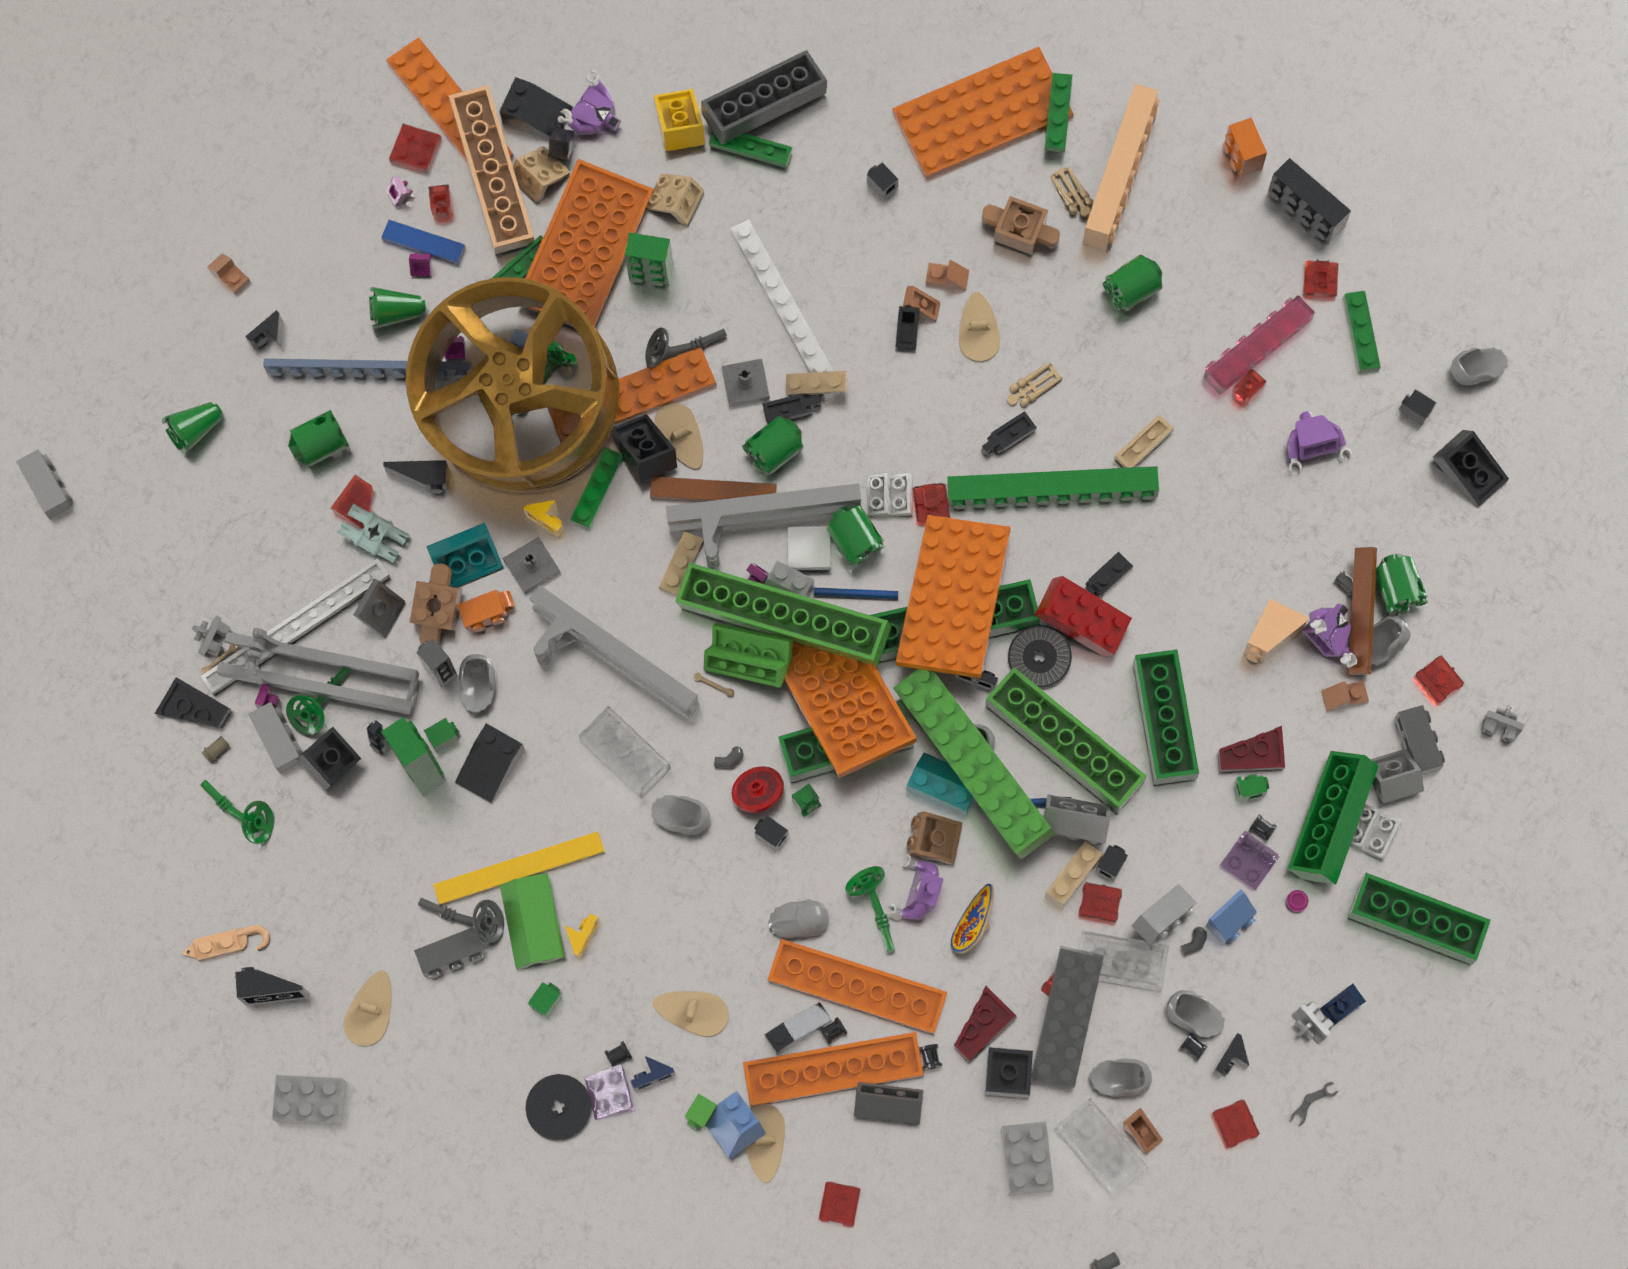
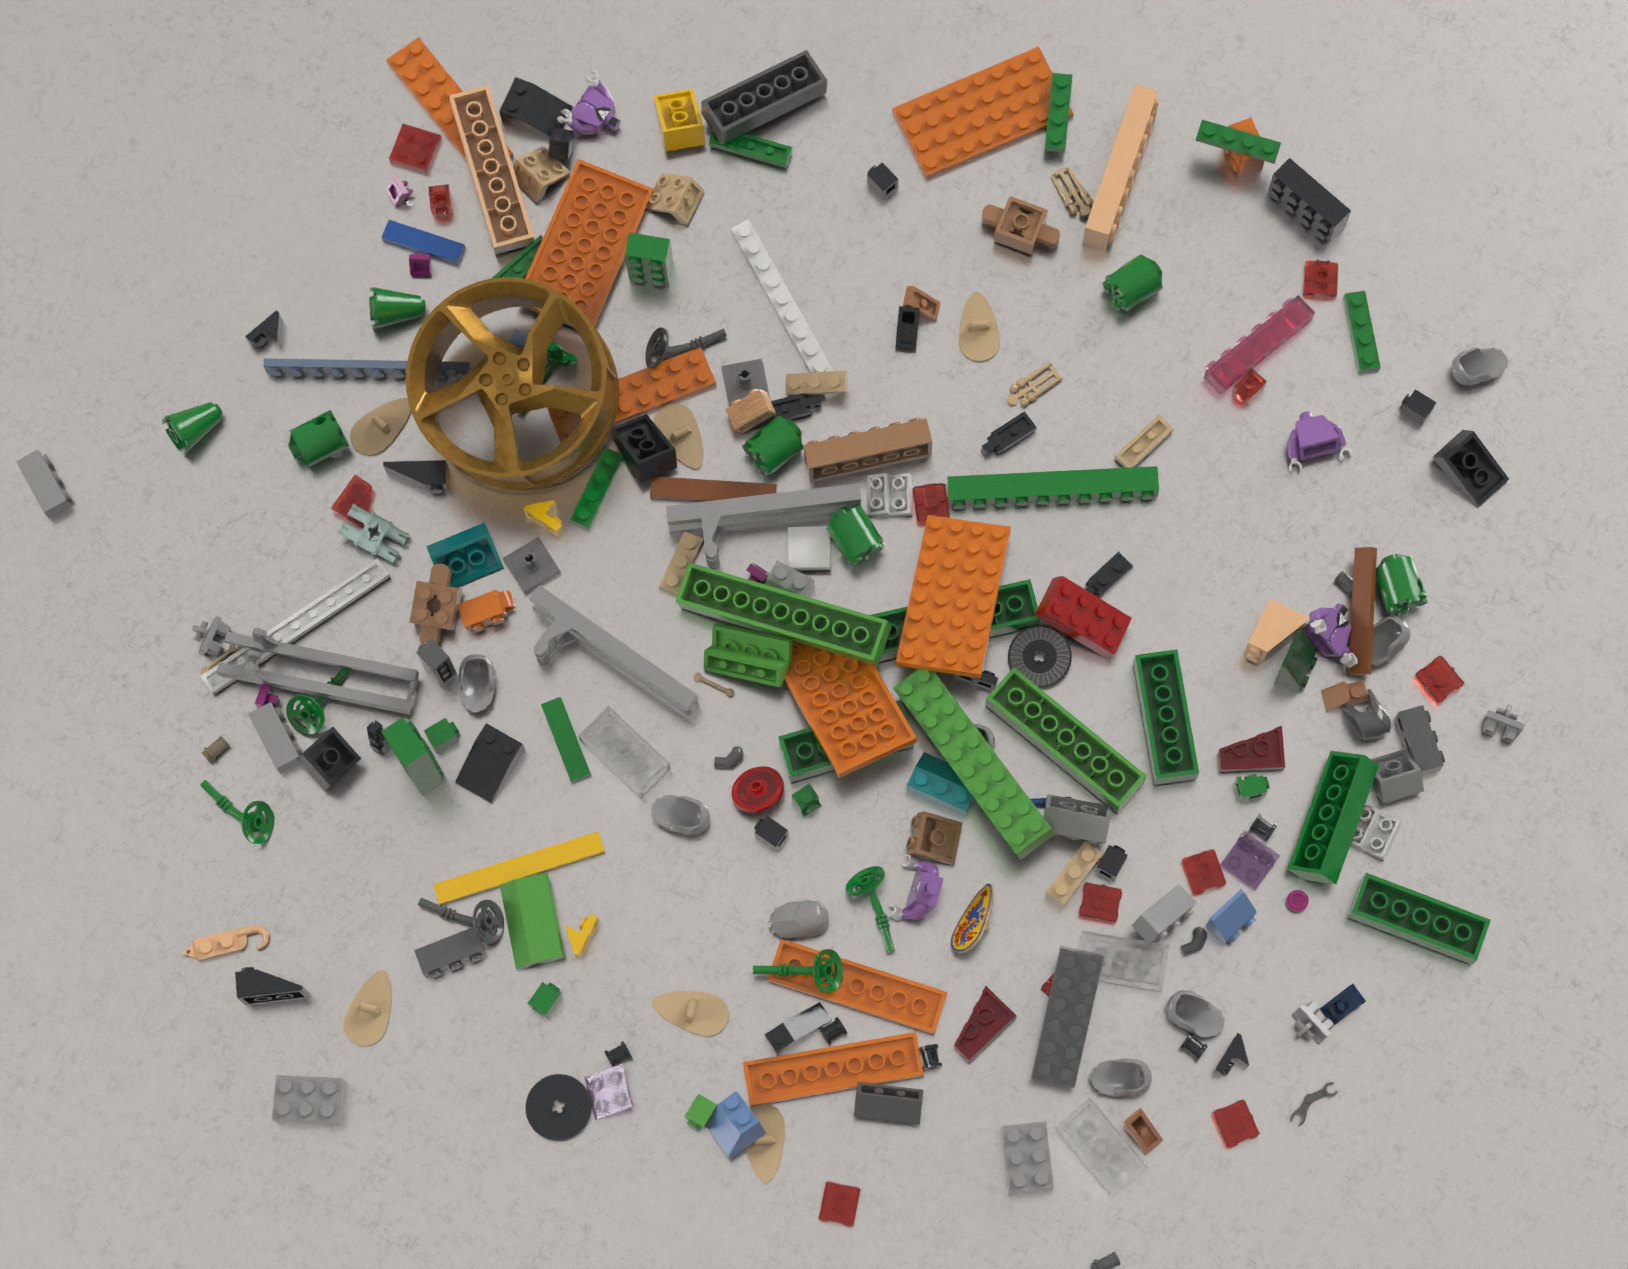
black wing [154,677,231,727] -> none
nougat slope [207,254,250,295] -> none
flat silver tile [353,579,405,637] -> none
magenta tile [445,336,466,359] -> none
dark blue slope [630,1056,676,1092] -> none
blue piece [814,587,898,599] -> none
nougat slope [925,260,969,290] -> none
black brick [985,1047,1033,1099] -> none
none -> tan shield [350,398,411,456]
none -> green tile [541,697,591,783]
none -> light nougat brick [725,389,776,434]
none -> green dish [753,949,843,993]
none -> medium nougat brick [803,417,932,482]
none -> clear red piece [1182,849,1227,894]
none -> green plate [1195,119,1281,164]
none -> dark green slope [1274,629,1318,693]
none -> dark grey helmet [1344,689,1391,740]

